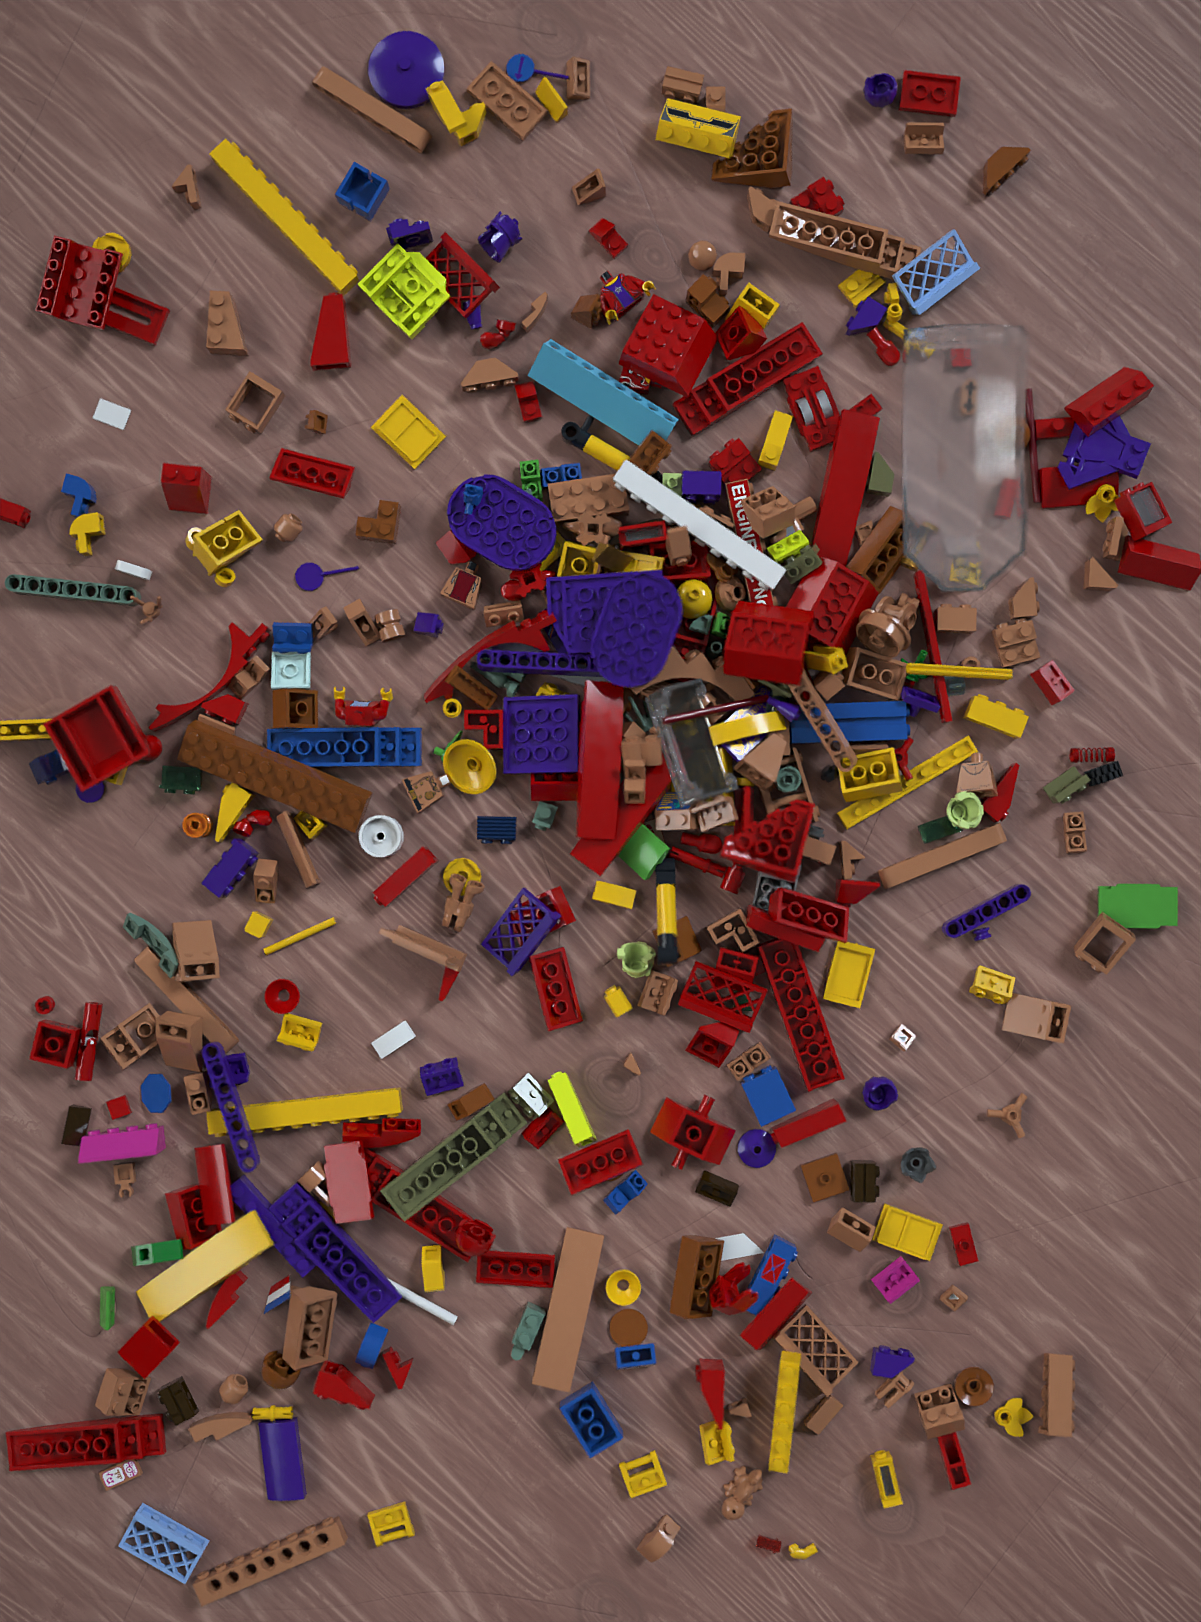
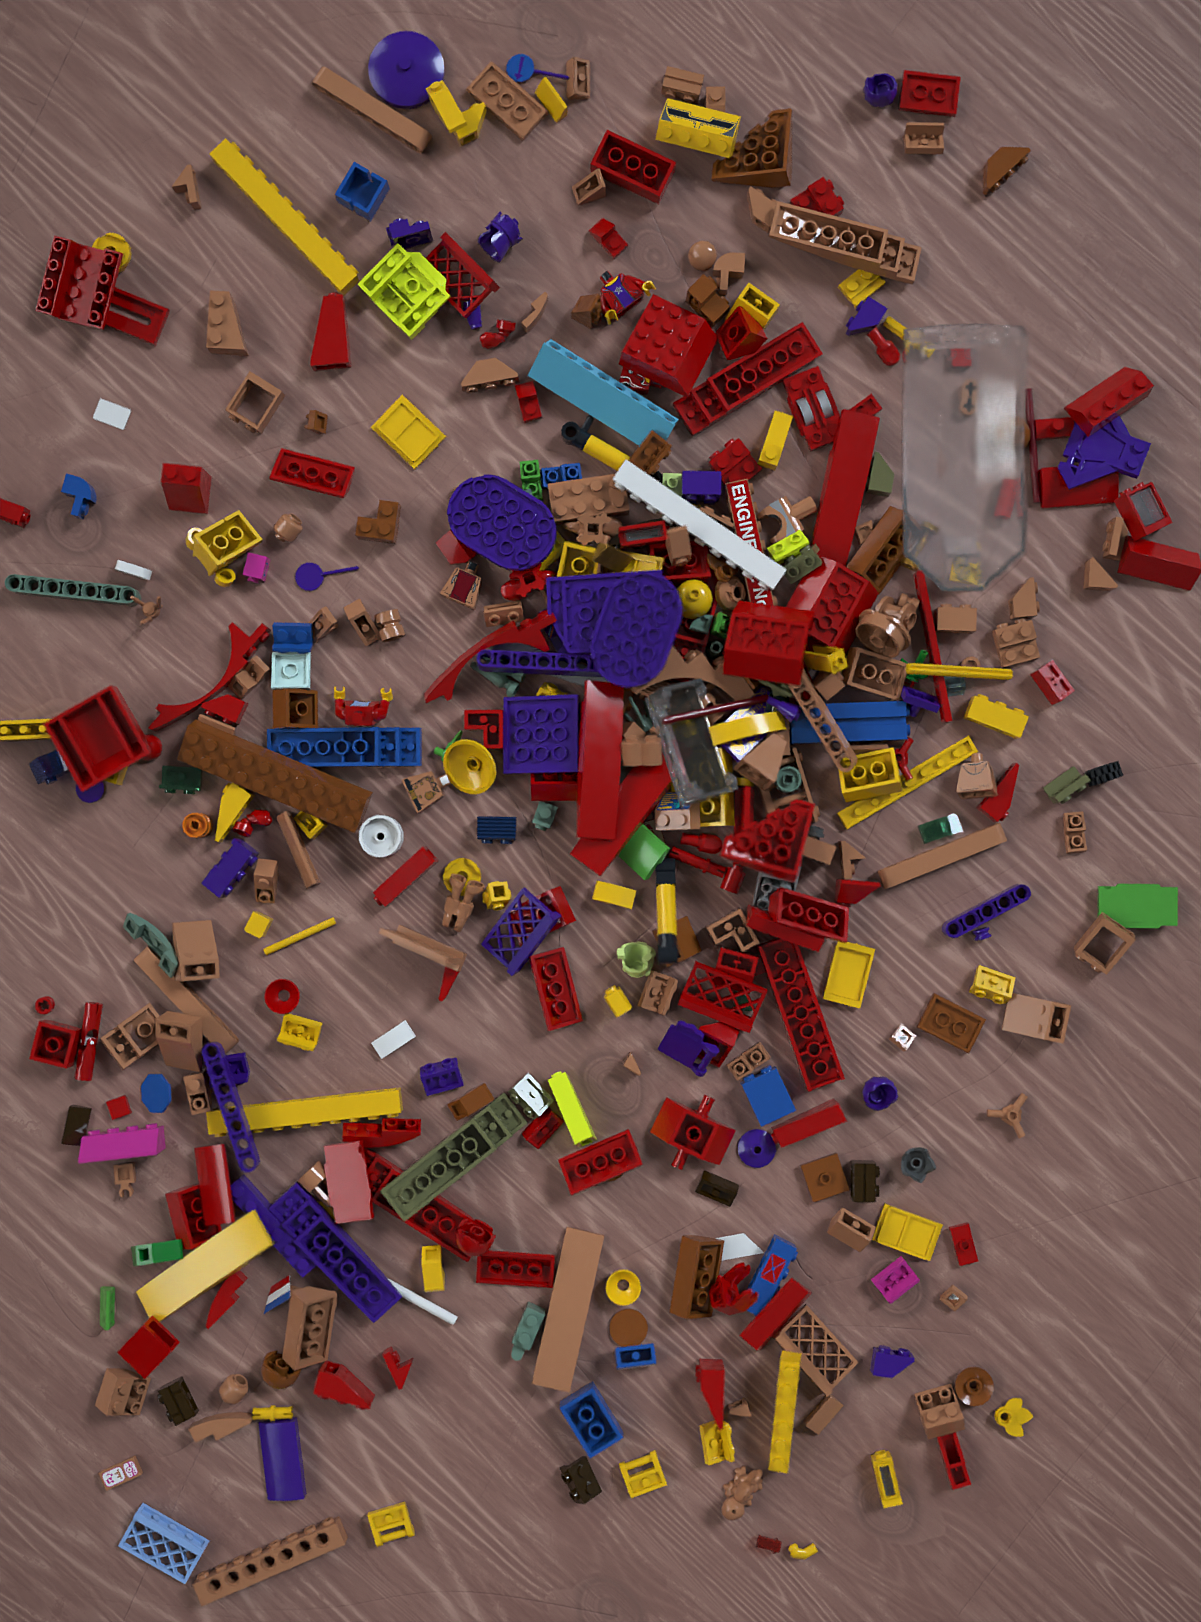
red slope [6,1413,167,1471] -> none
yellow brick [69,512,105,556] -> none
blue brick [355,1322,389,1369] -> none
dark purple slope [414,612,444,638] -> none
yellow cone [442,699,462,718] -> none
dark orange plate [445,665,498,710] -> none
blue piece [463,484,483,514] -> none
blue slope [603,1170,648,1215] -> none
nougat brick [624,760,646,803] -> none
nougat brick [637,1514,681,1563] -> none
nougat bracket [691,794,738,832] -> none
nougat slope [741,486,795,538] -> none
black plate [821,765,839,783] -> none
nougat piece [875,1371,914,1409] -> none
yellow plate [884,283,902,322] -> none
light blue fence [892,229,980,315] -> none
yellowish green helmet [946,791,984,829] -> none
nougat wedge [1038,1353,1075,1437] -> none
red piece [1069,747,1115,763] -> none
yellow plate [1085,484,1119,522] -> none
none -> dark pink brick [243,552,270,584]
none -> yellow brick [482,881,511,911]
none -> dark brown bracket [560,1456,602,1504]
none -> red brick [590,130,676,205]
none -> dark purple piece [658,1020,719,1077]
none -> dark orange tile [917,993,986,1054]

